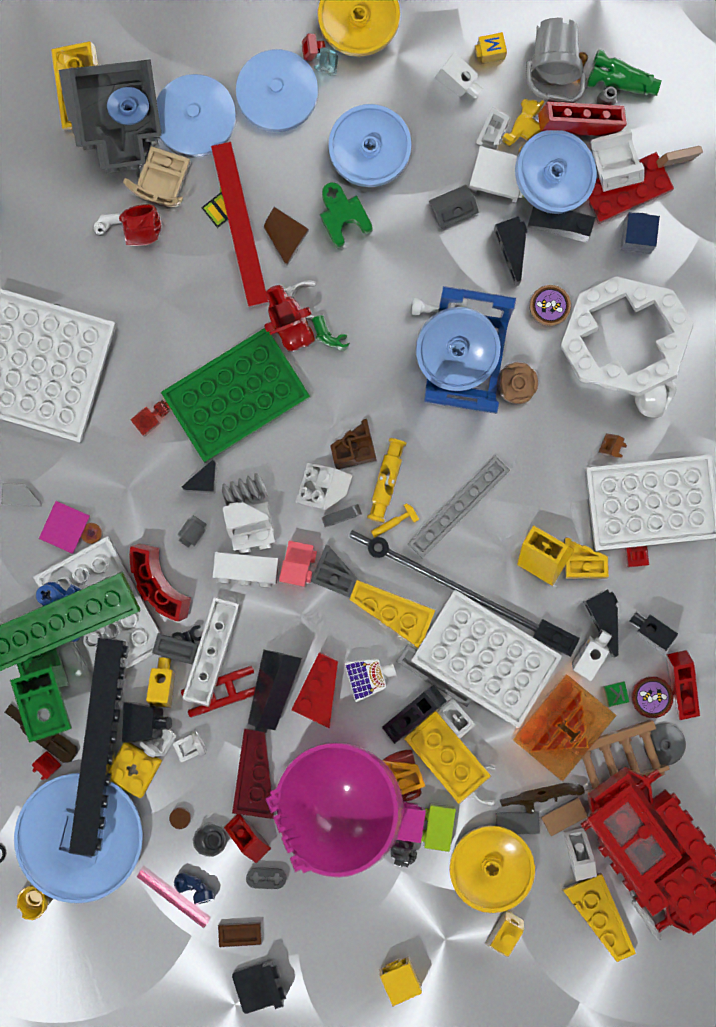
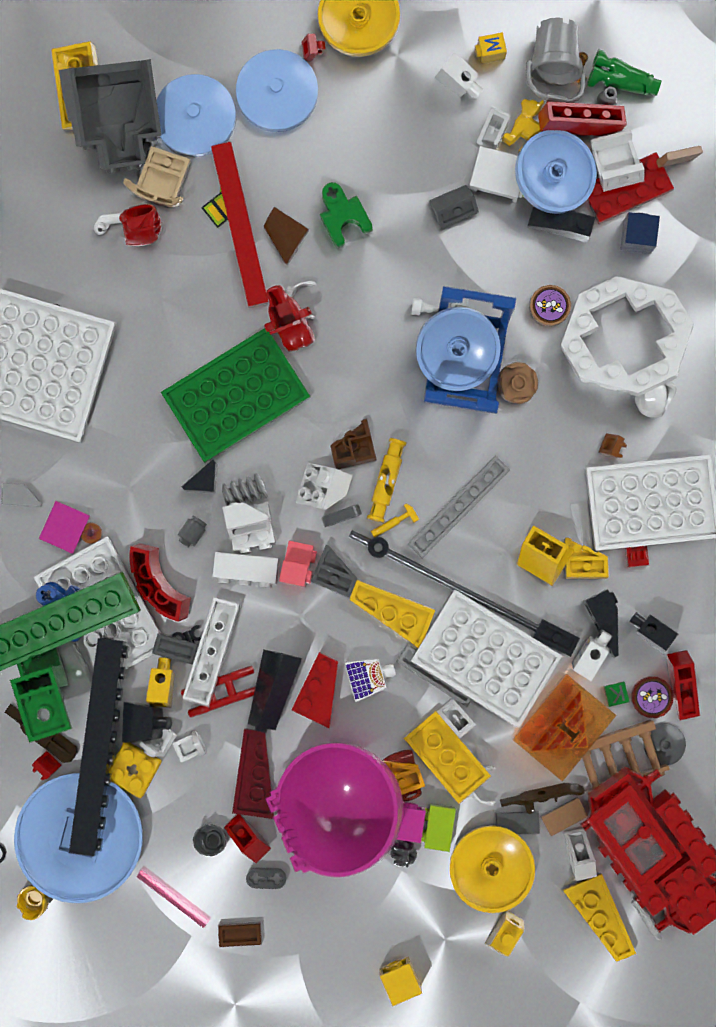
medium blue dish [107,87,149,125] -> none
clear red plate [130,400,171,436] -> none
reddish brown tile [169,807,191,829] -> none
dark blue arm [174,873,215,905] -> none
black bracket [232,959,287,1014] -> none
green piece [312,315,350,351] -> none
clear light blue tile [314,47,338,75] -> none
light blue dish [329,104,411,187] -> none
black slope [382,685,447,744] -> none
black slope [494,216,528,287] -> none

